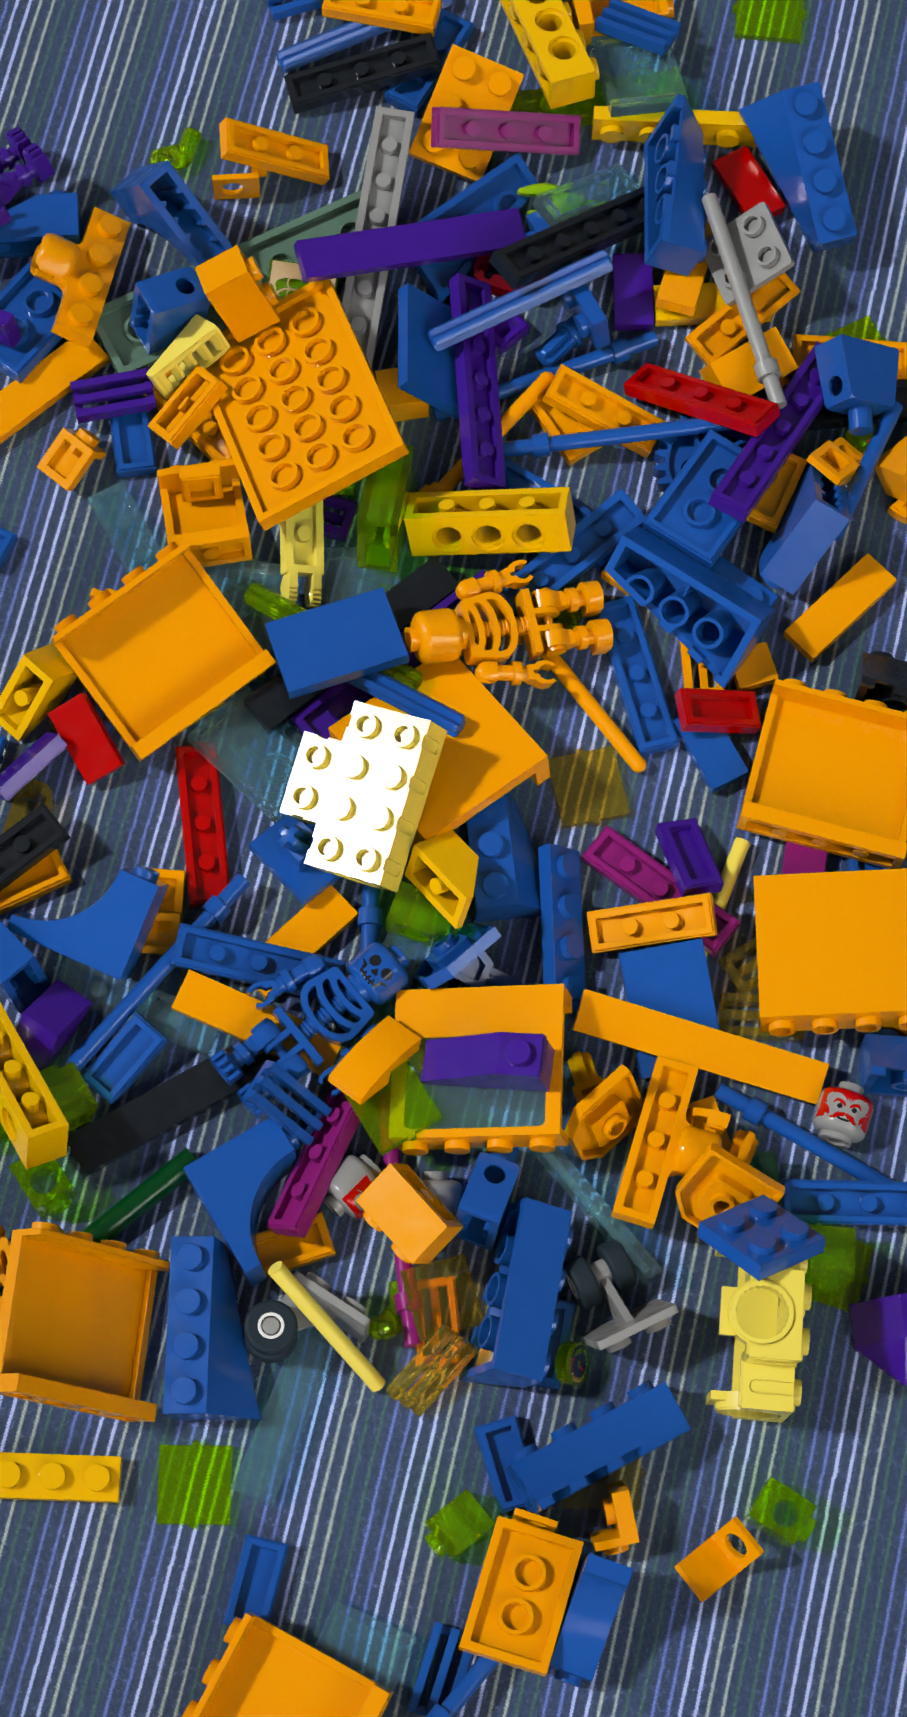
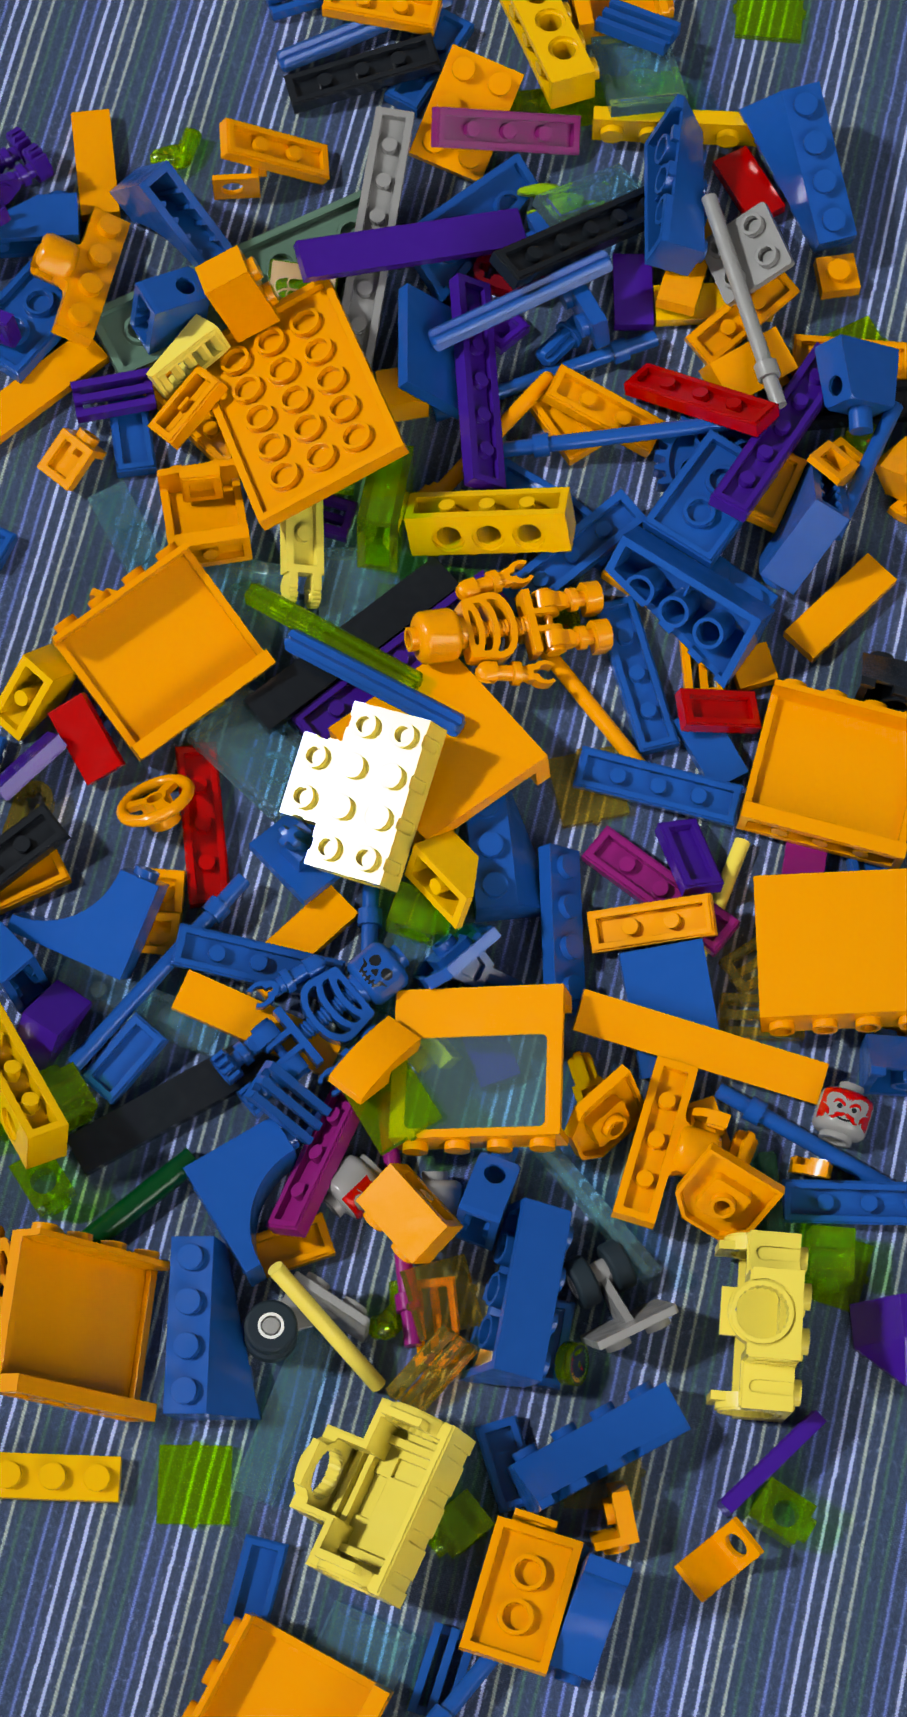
blue tile [265,587,409,699] -> none
dark purple slope [421,1032,554,1092] -> none
blue plate [697,1195,826,1281] -> none
none -> light orange tile [71,109,121,222]
none -> light orange piece [116,774,195,832]
none -> light yellow piece [289,1397,476,1609]
none -> blue tile [572,746,744,827]
none -> dark purple tile [717,1410,827,1518]
none -> light orange tile [788,1155,833,1180]
none -> light orange plate [813,253,861,300]

